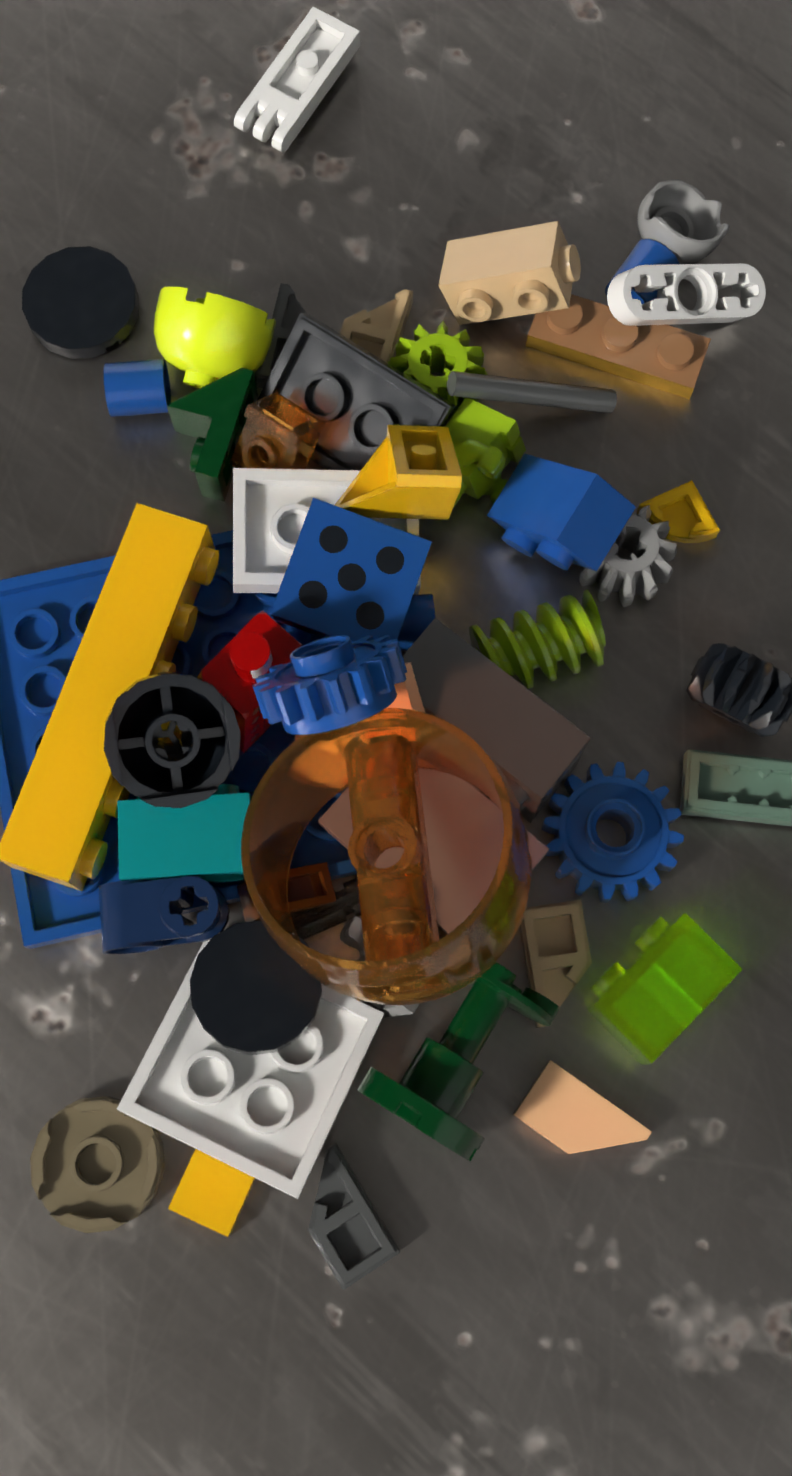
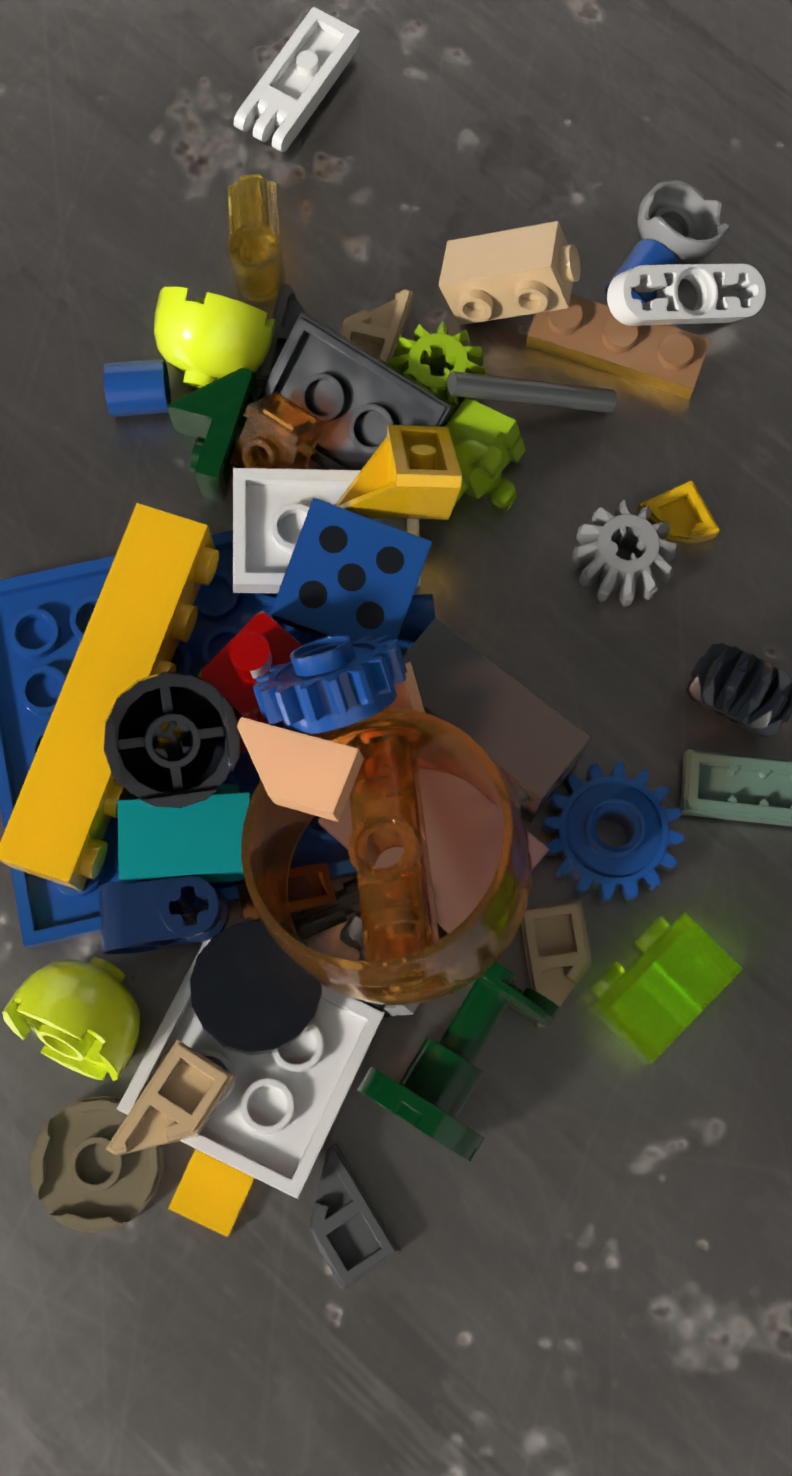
black tile [22,246,139,359] -> none
lime piece [469,589,606,689] -> none
blue brick [487,454,636,572] -> none
light nougat tile [512,1060,652,1154] -> none
none -> neon yellow cylinder [2,957,140,1081]
none -> tan tile [106,1039,235,1156]
none -> clear yellow piece [227,174,286,302]
none -> light nougat tile [237,717,364,822]

